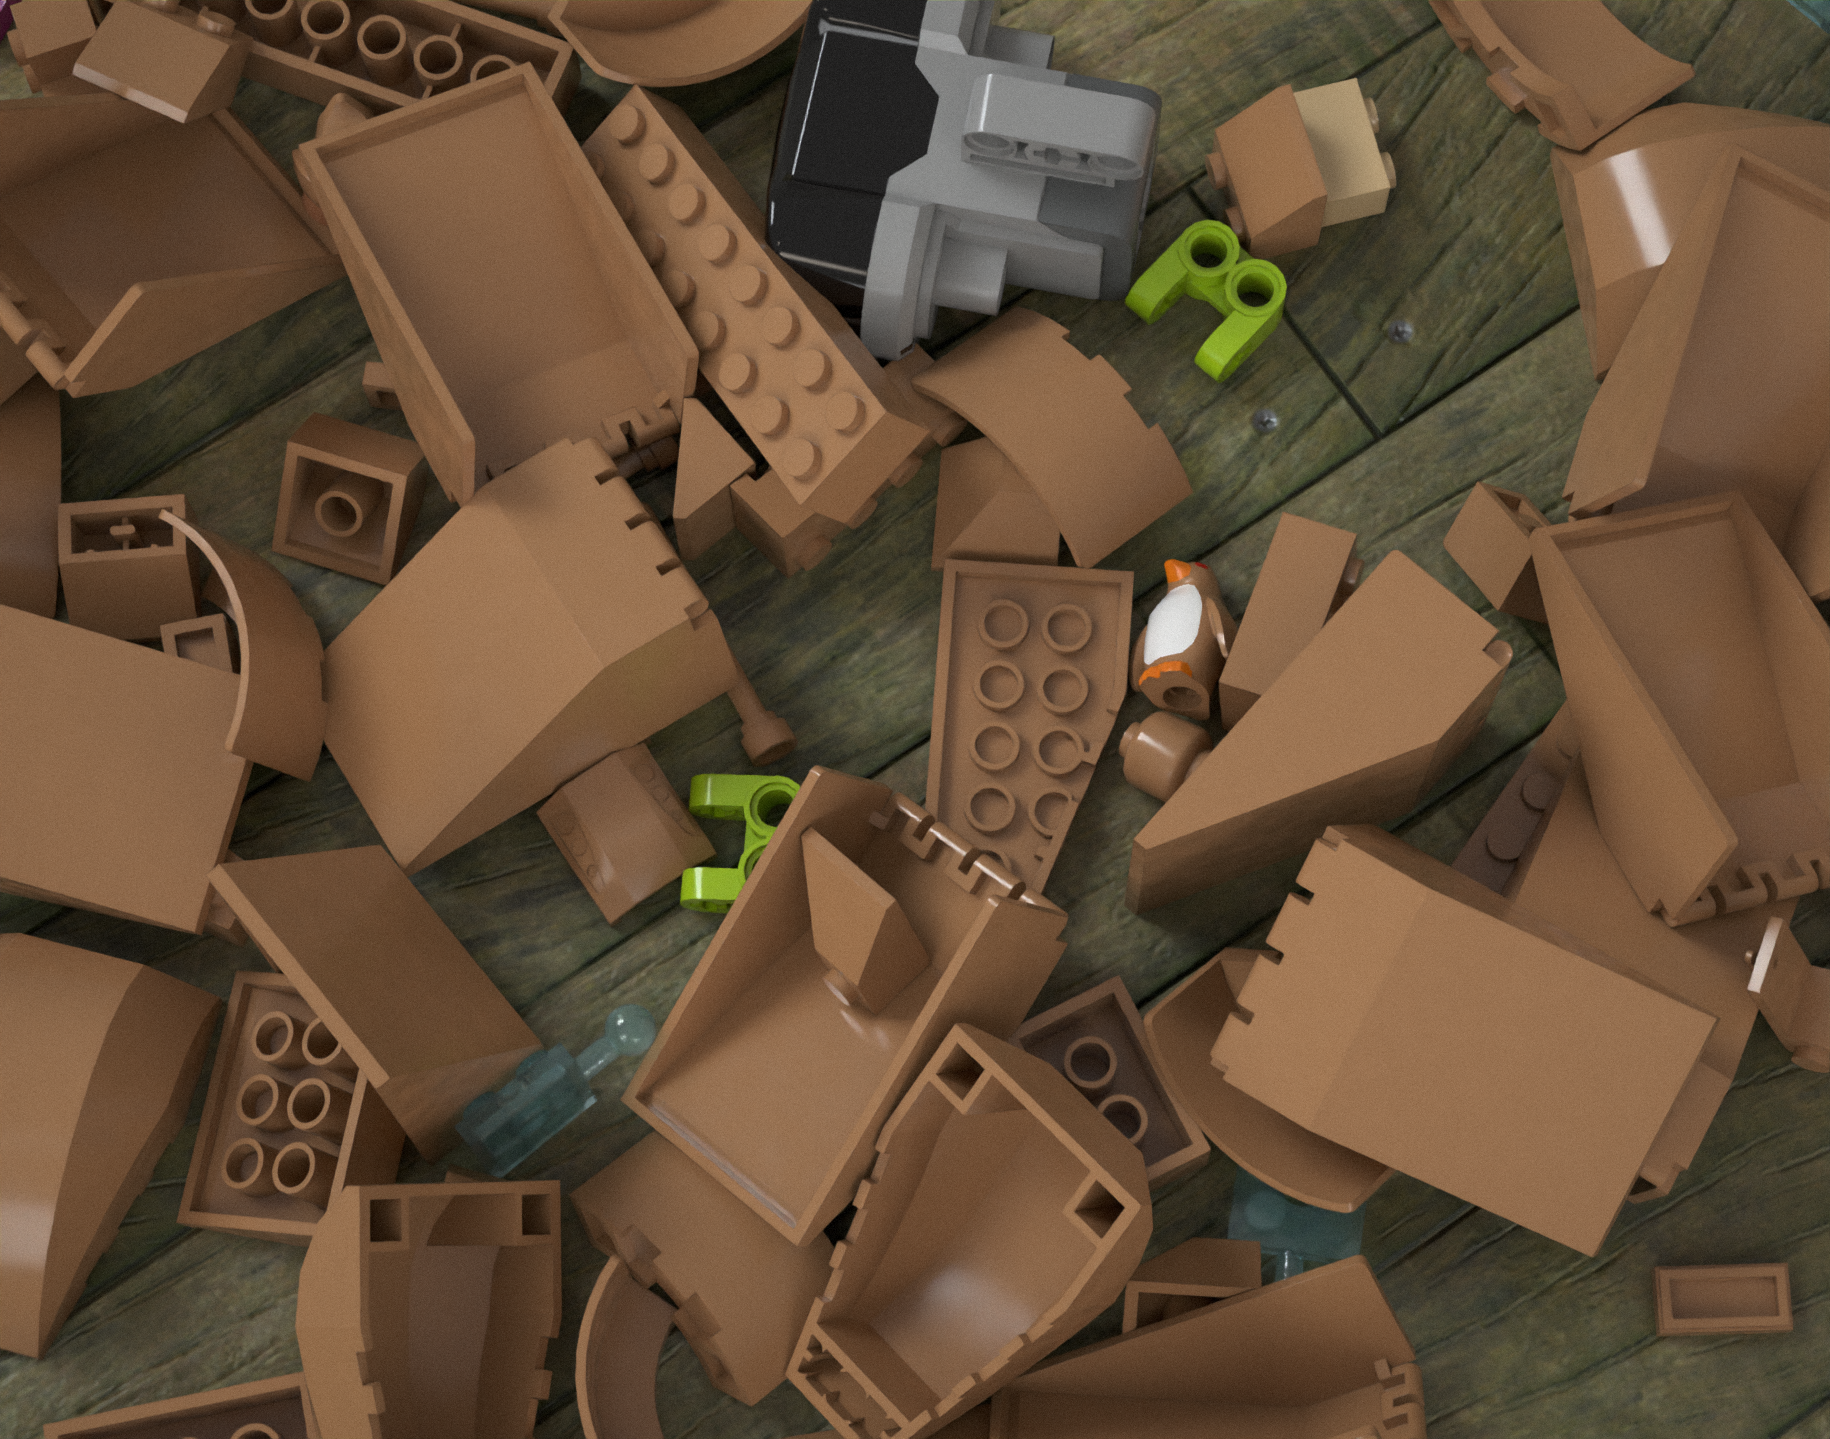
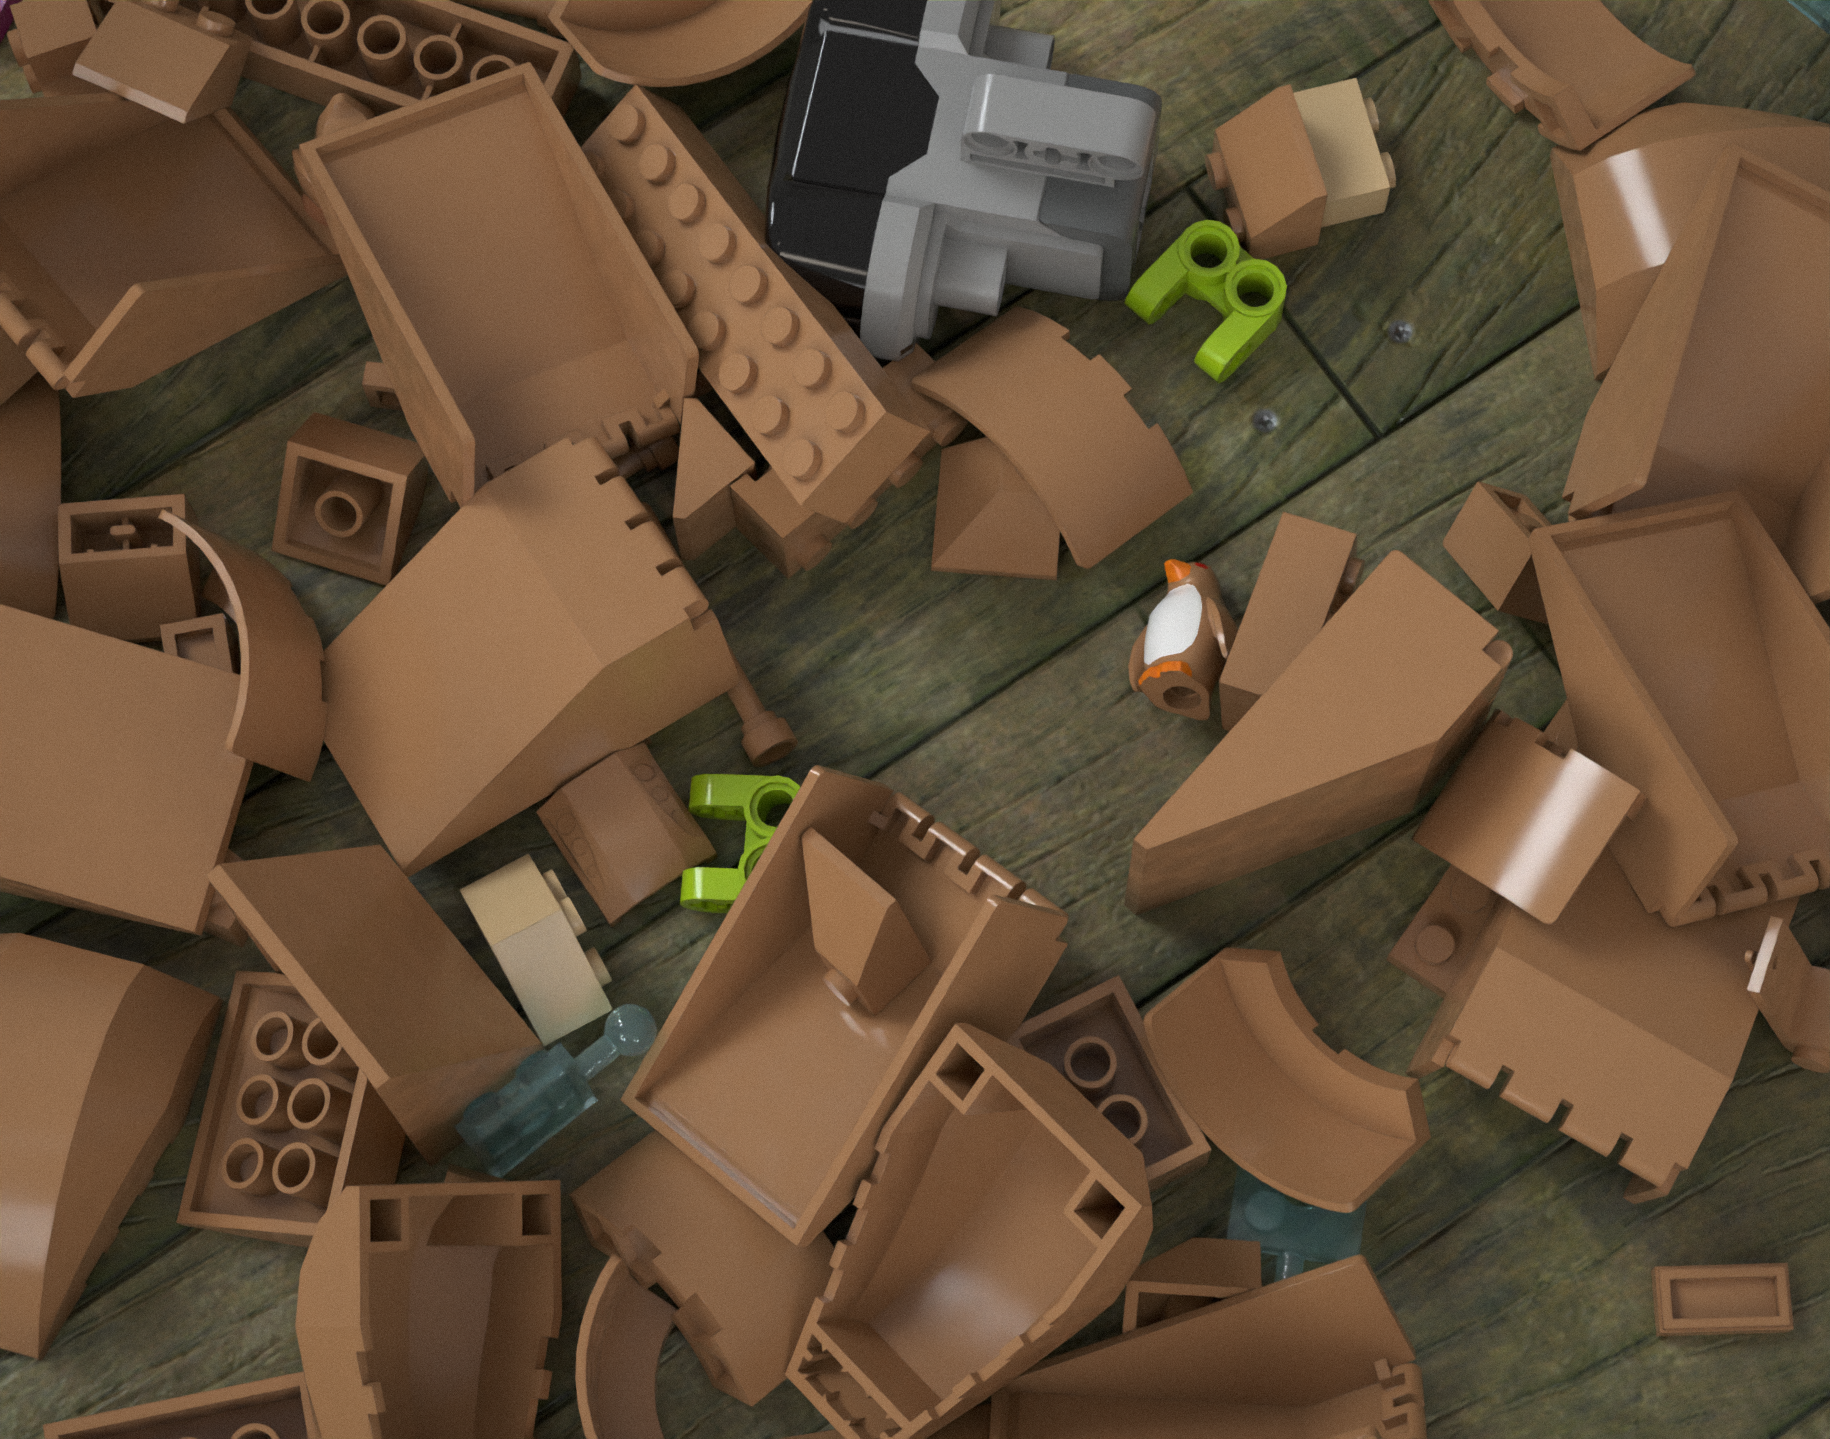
medium nougat wing [925,559,1134,895] -> none
medium nougat head [1119,711,1213,803] -> none
medium nougat windscreen [1210,824,1721,1257] -> none
none -> tan brick [460,853,613,1047]
none -> medium nougat panel [1411,709,1647,925]

